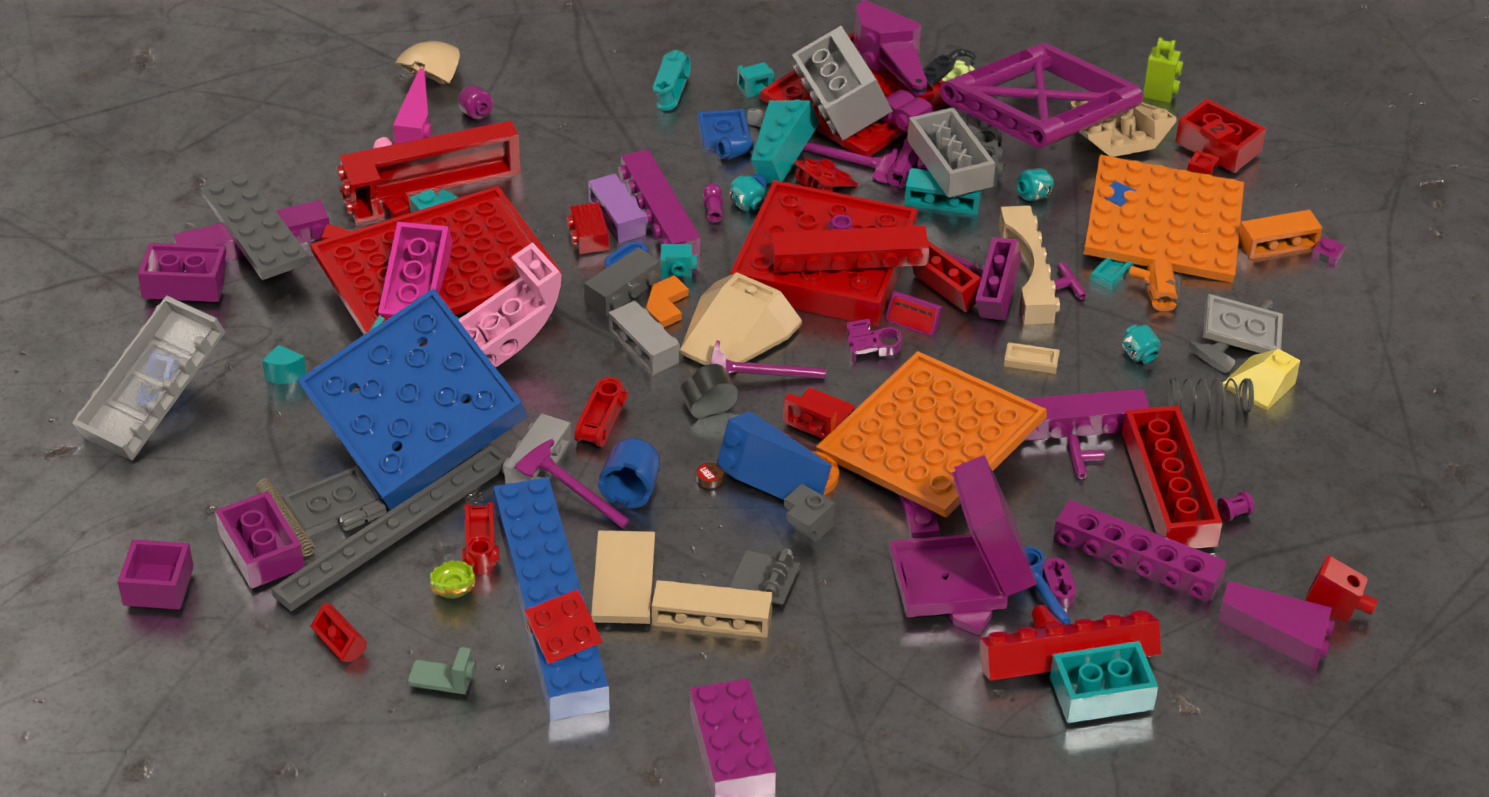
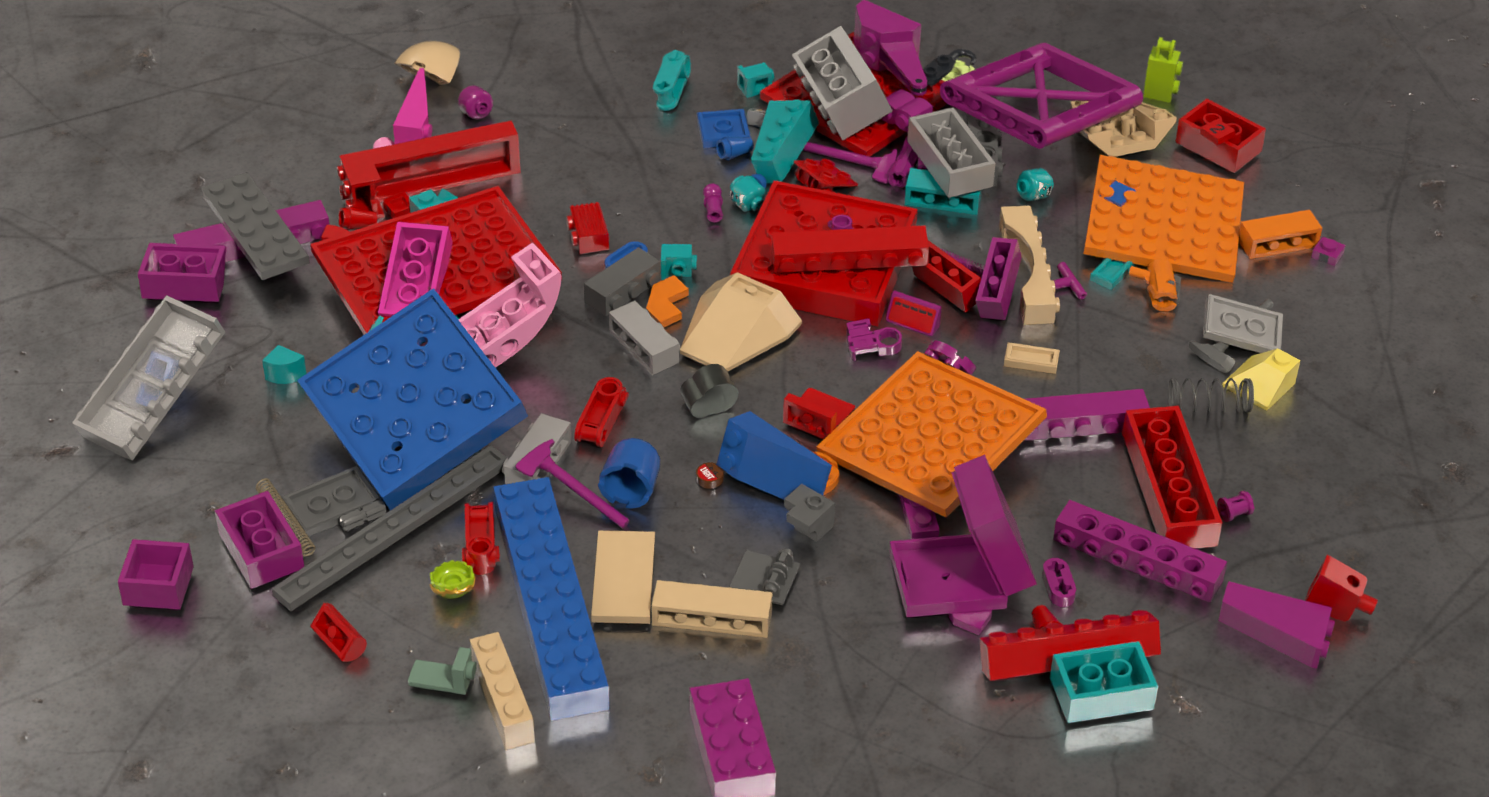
red hinge [524,589,603,665] -> none
medium lavender brick [588,174,648,243] -> none
magenta brick [618,149,700,257] -> none
magenta piece [710,340,826,379] -> none
blue piece [1025,546,1071,625] -> none
magenta piece [1067,435,1105,479] -> none
teal head [1121,325,1161,364] -> none
red plate [1187,150,1220,175] -> none
none -> red cone [338,205,377,230]
none -> tan brick [470,632,535,750]
none -> magenta plate [924,340,976,375]

